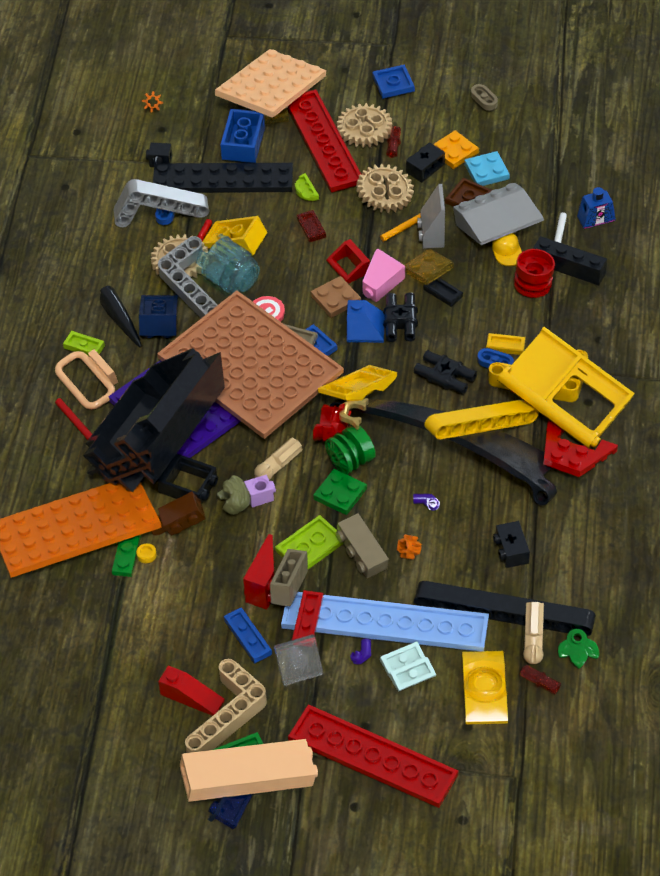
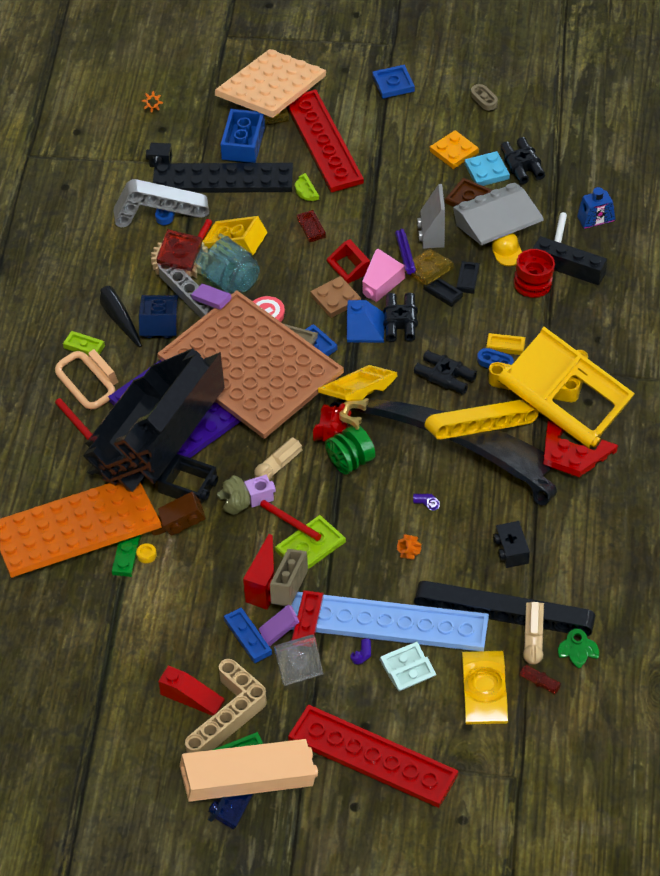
green plate [313,469,367,515] -> none
dark tan brick [336,513,389,578] -> none
tan gear [337,103,392,148] -> none
tan gear [356,164,414,213] -> none
light orange bar [380,213,421,242] -> none
clear red axle [386,126,401,158] -> none
black brick [406,142,445,183] -> none
none -> clear red plate [156,229,203,272]
none -> medium lavender tile [191,284,232,310]
none -> medium lavender tile [259,605,299,646]
none -> red bar [260,500,321,541]
none -> dark purple axle [395,229,416,275]
none -> black tile [456,261,480,294]
none -> black pin [500,137,545,185]

